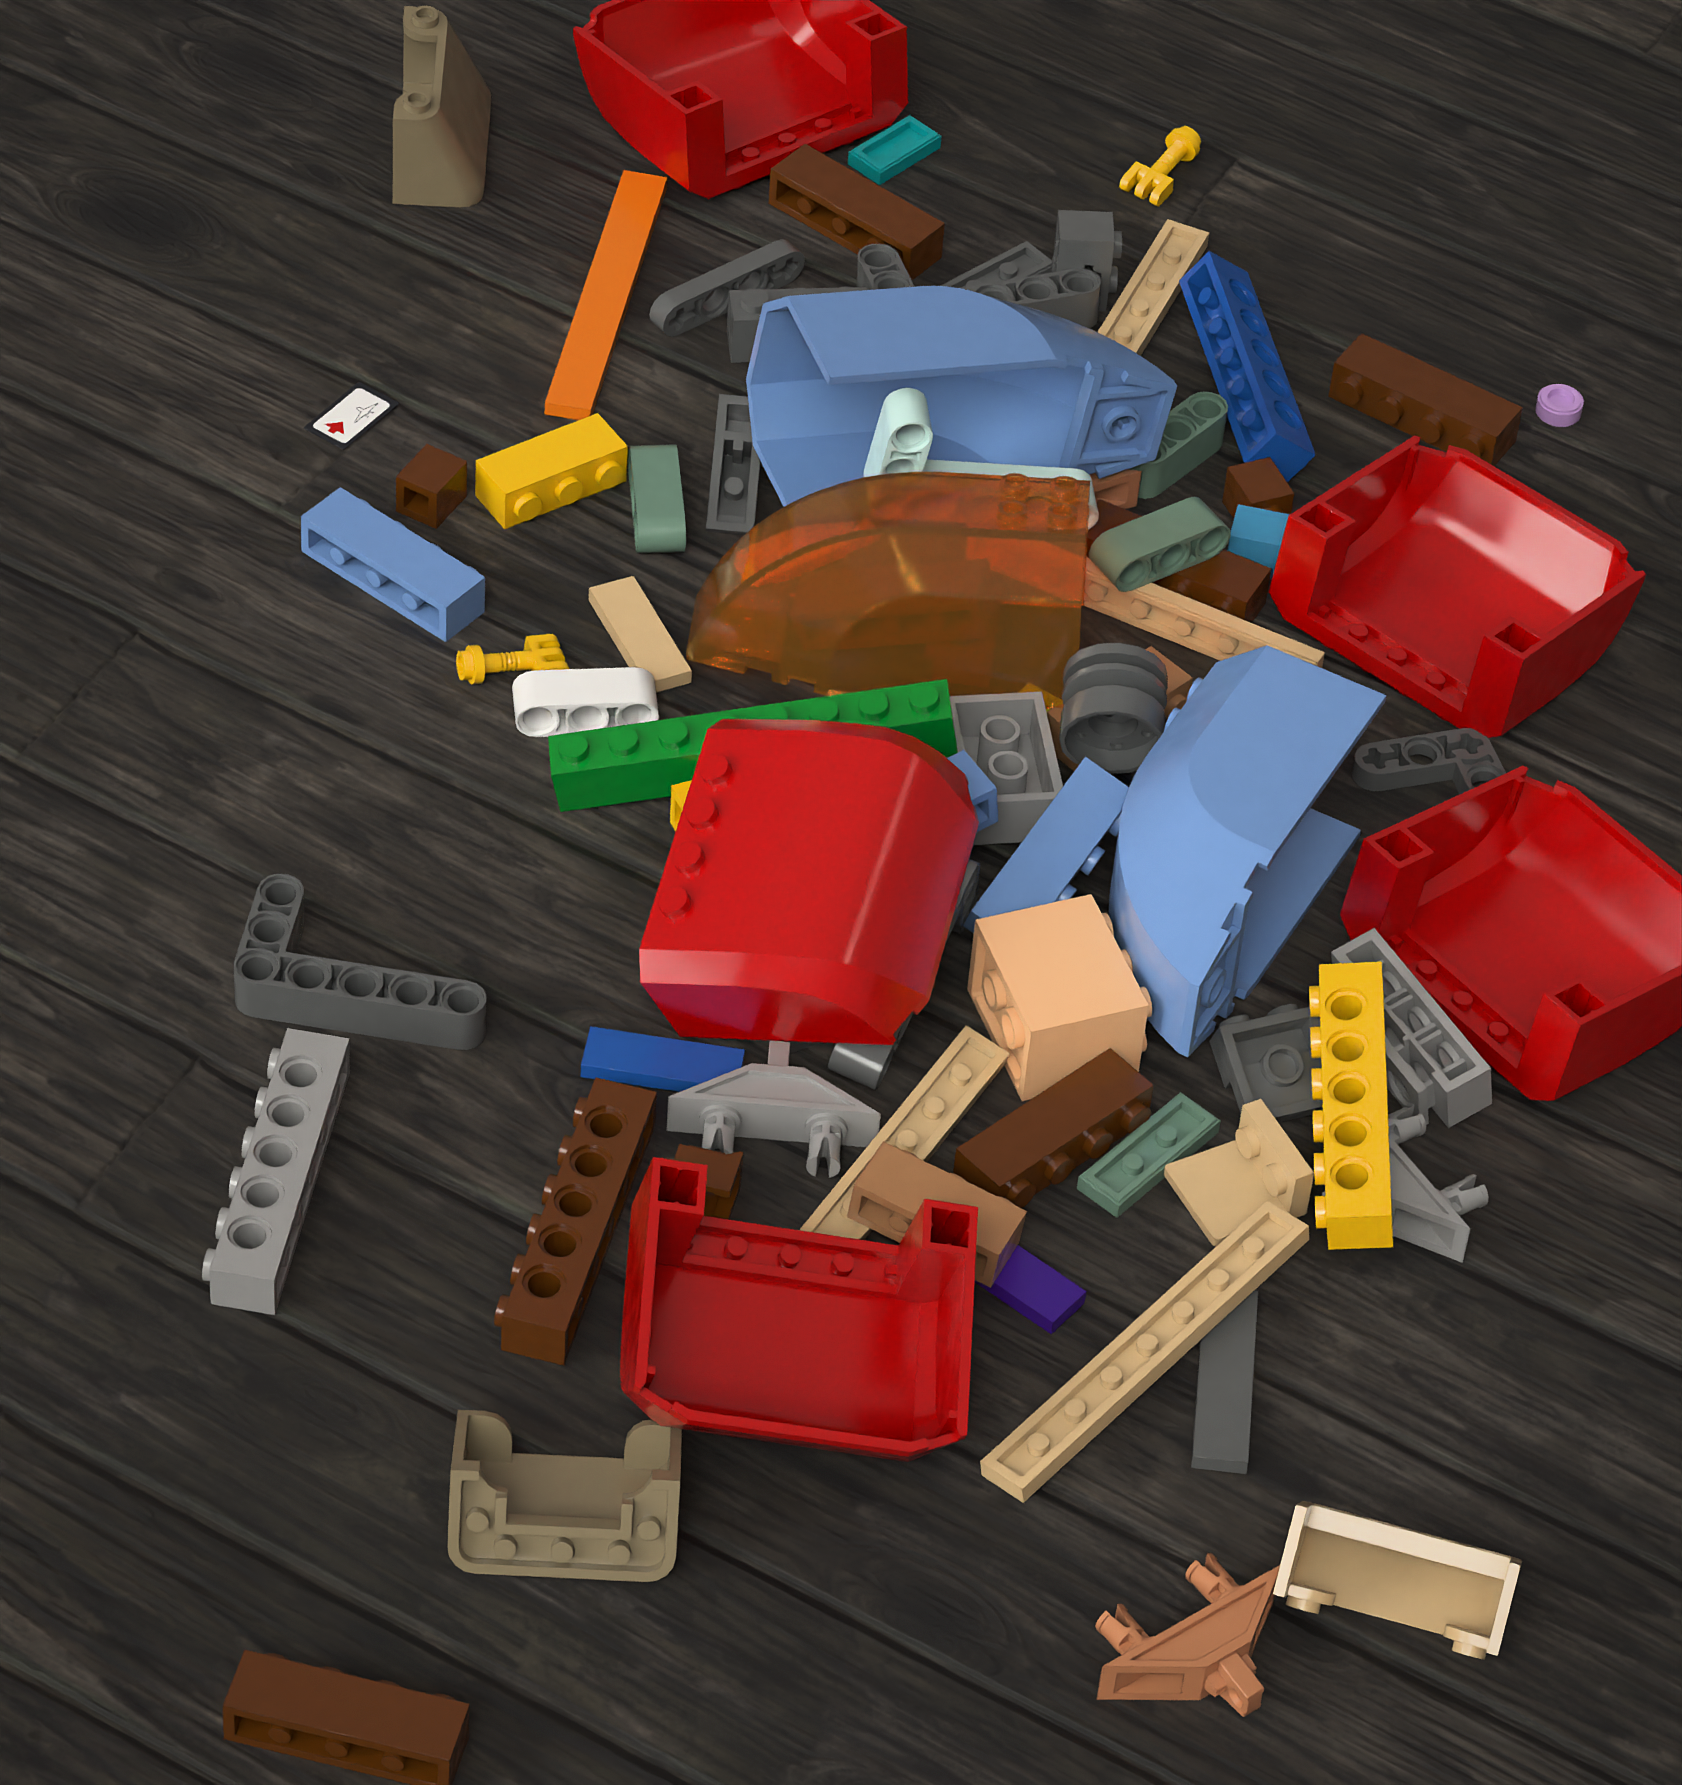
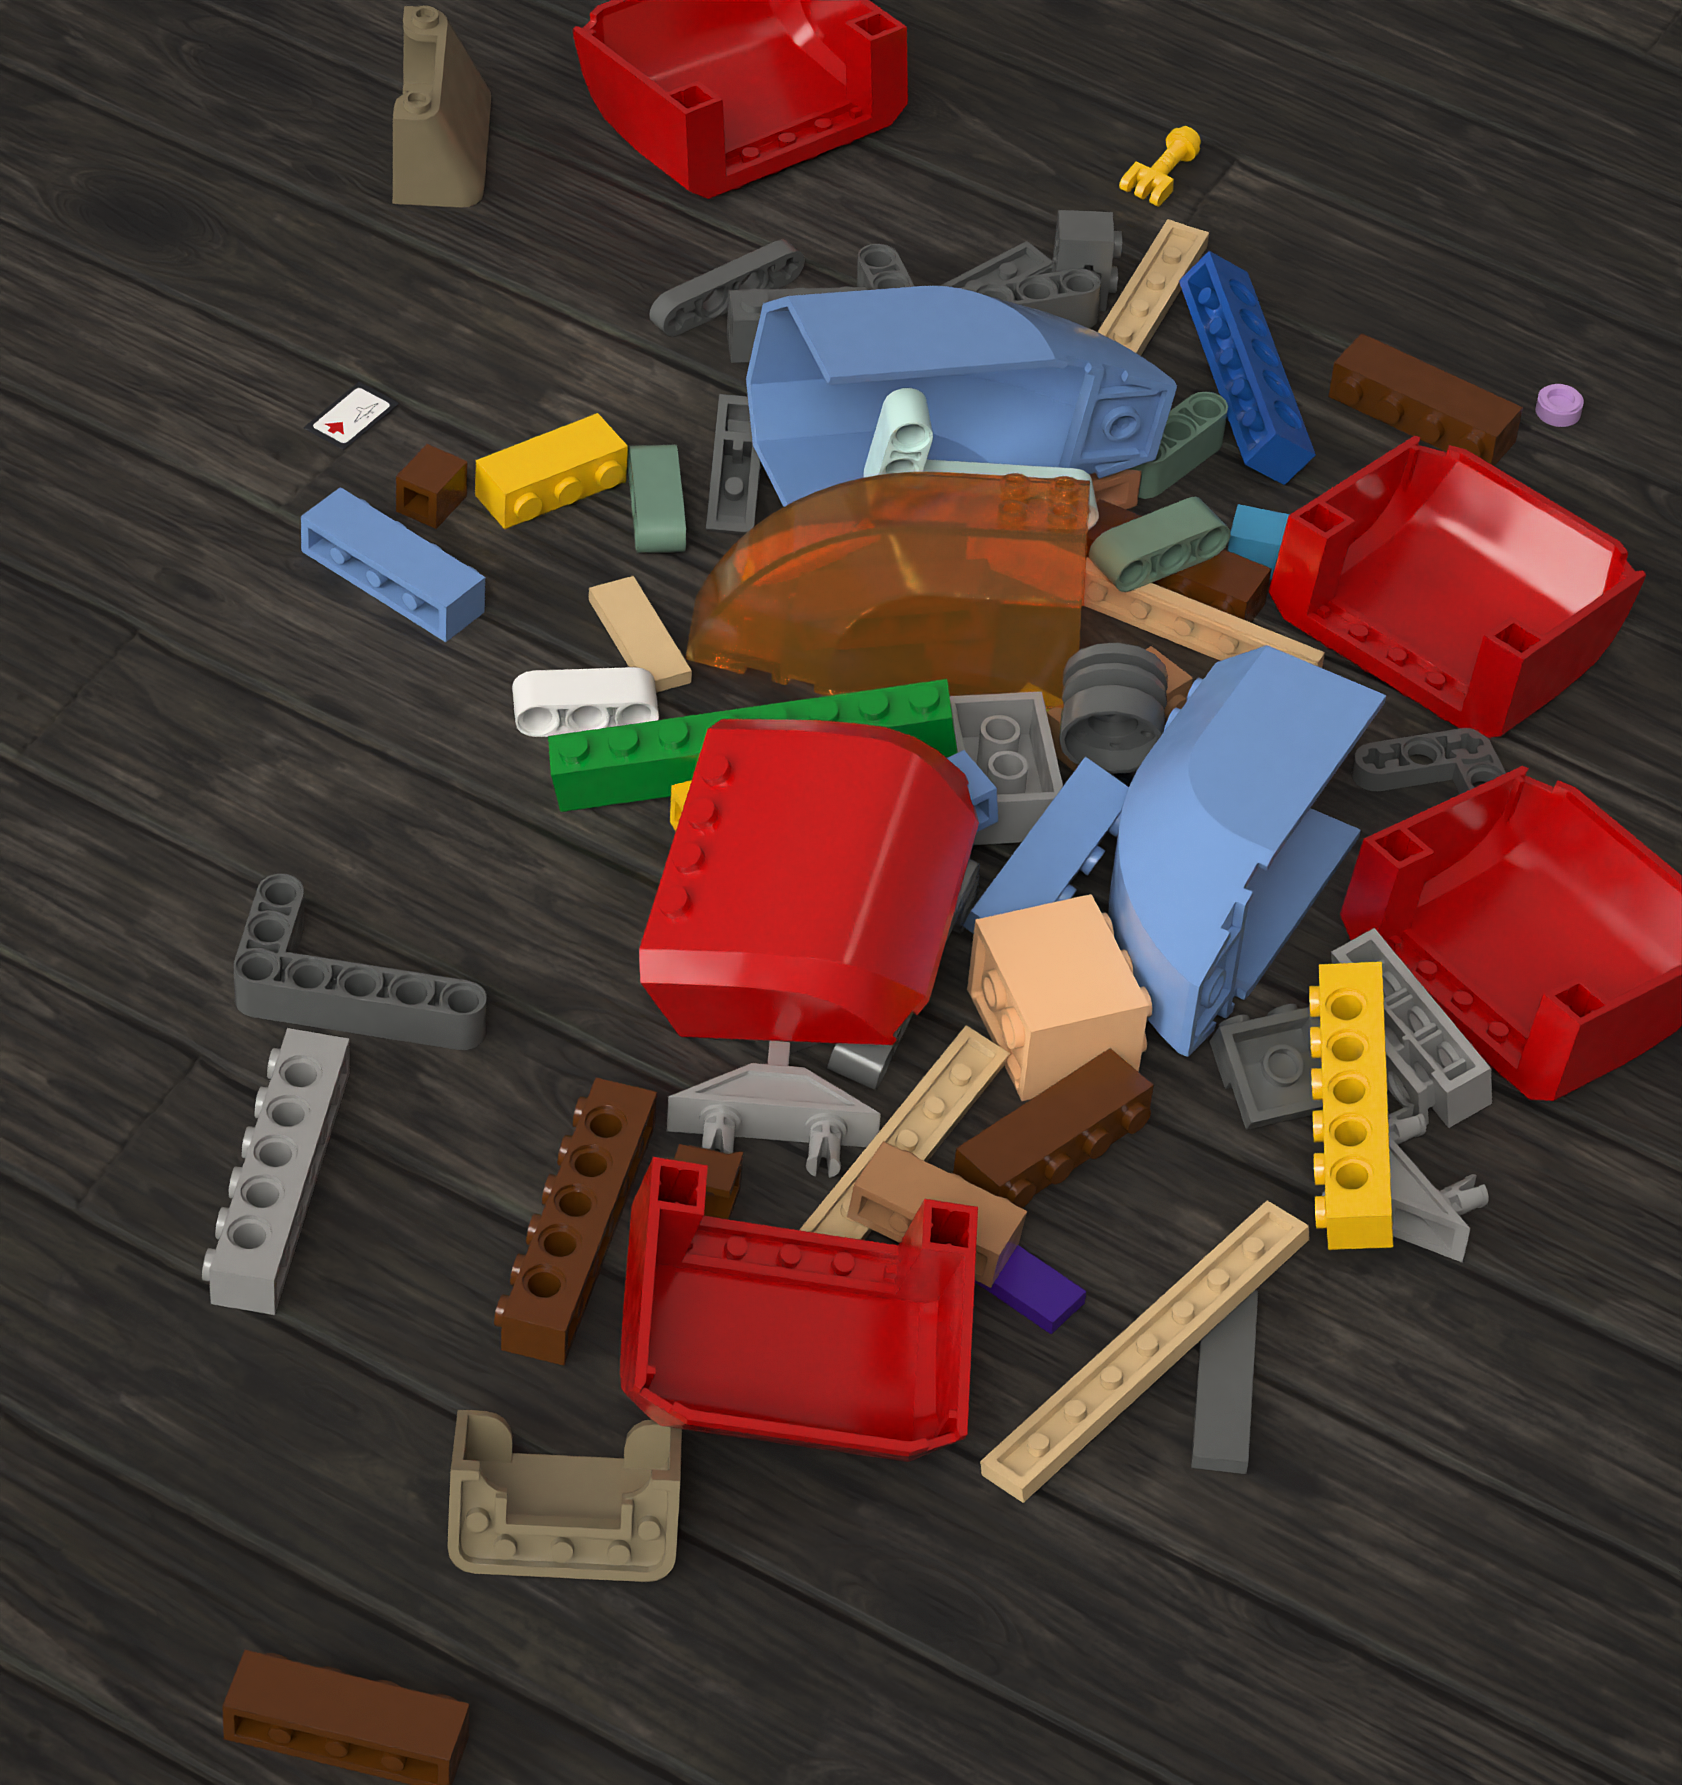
yellow hinge [456,634,569,685] -> none
orange tile [544,170,667,420] -> none
blue tile [580,1026,745,1092] -> none
reddish brown brick [768,144,945,280] -> none
teal tile [848,115,942,185] -> none
sand green tile [1077,1092,1221,1218] -> none
nougat connector [1095,1553,1280,1717] -> none
tan bracket [1164,1099,1314,1246] -> none
reddish brown brick [1222,457,1294,519] -> none
tan windscreen [1273,1501,1522,1659] -> none

